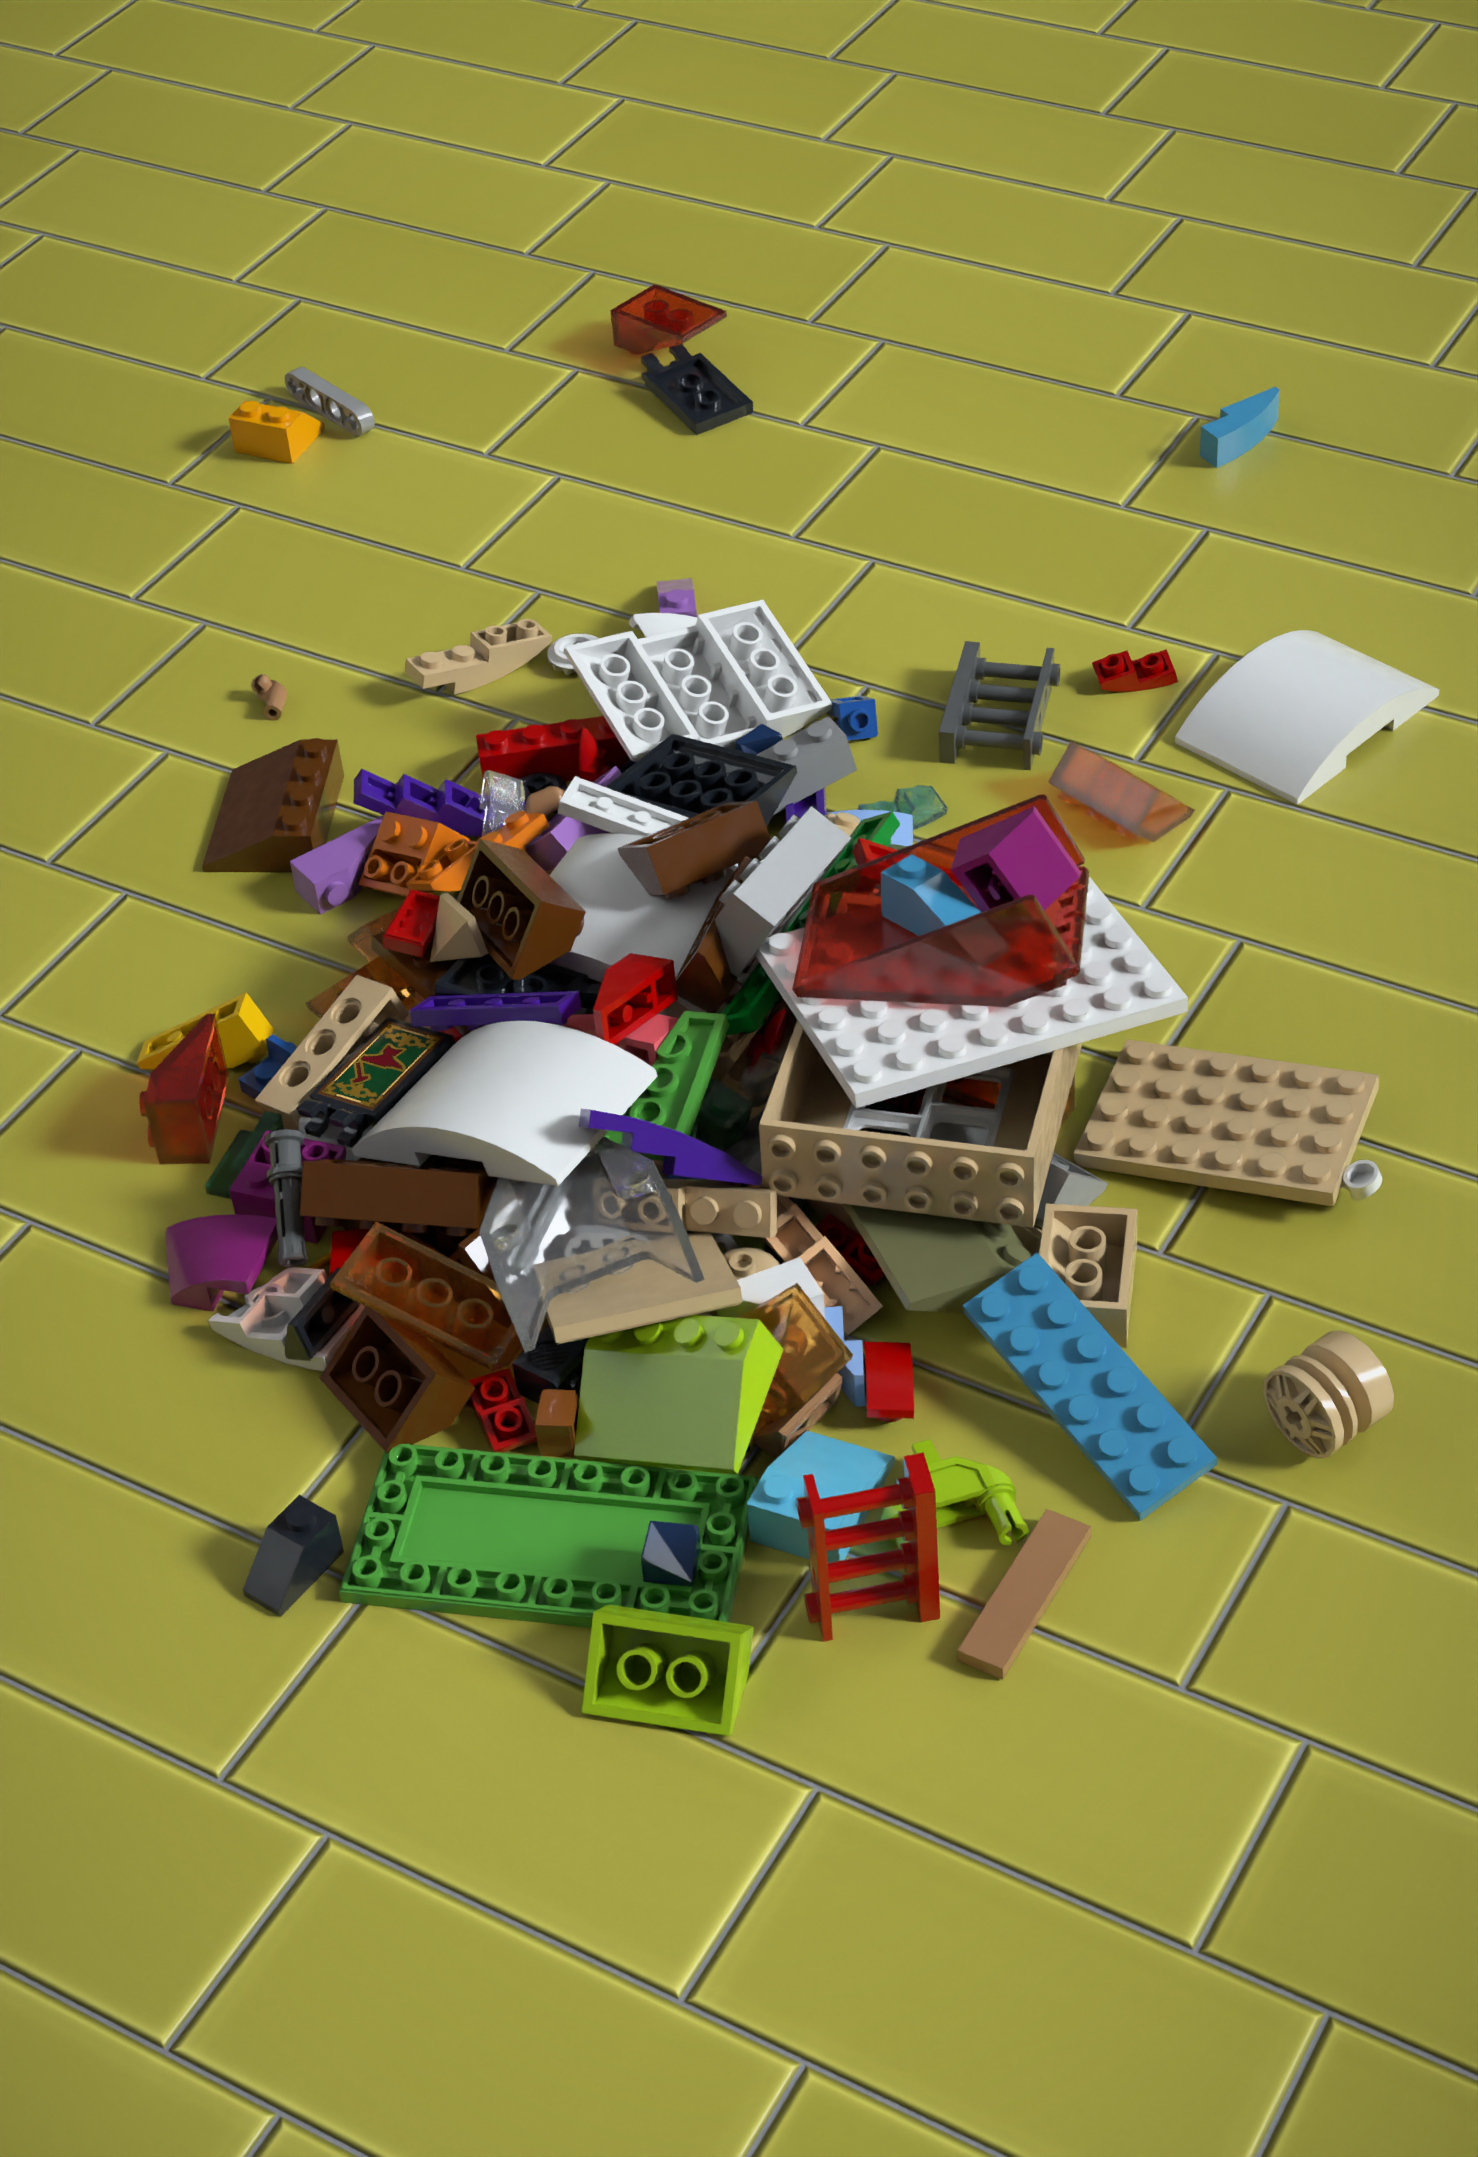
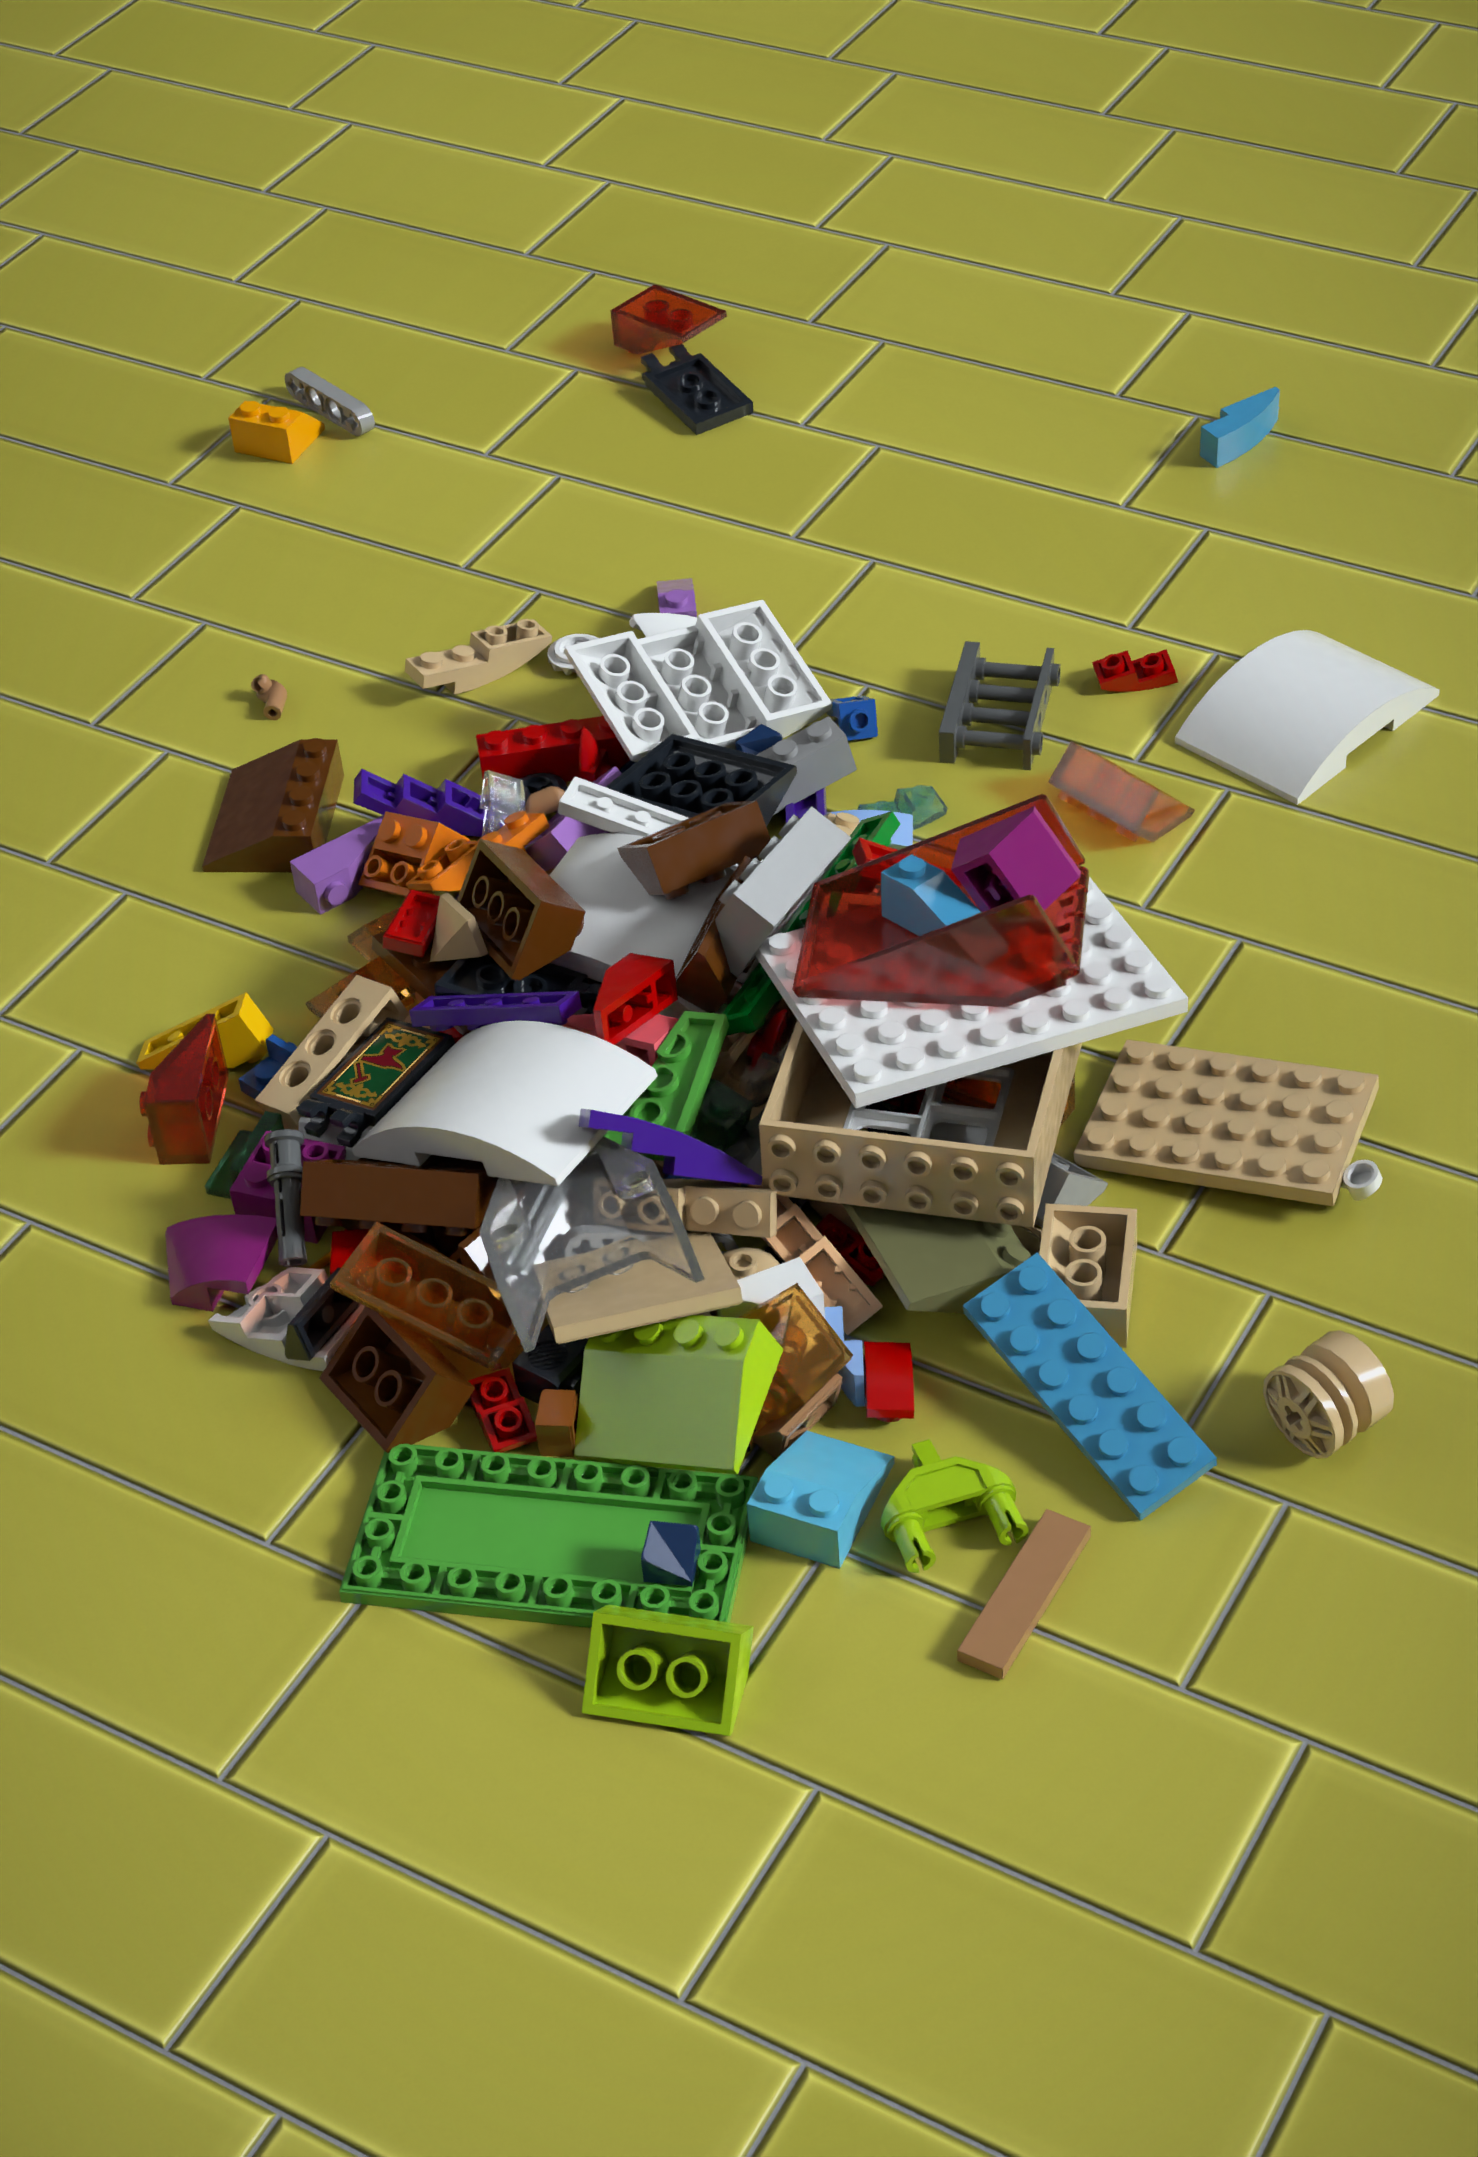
black slope [243,1495,344,1617] -> none
red fence [796,1452,940,1642] -> none

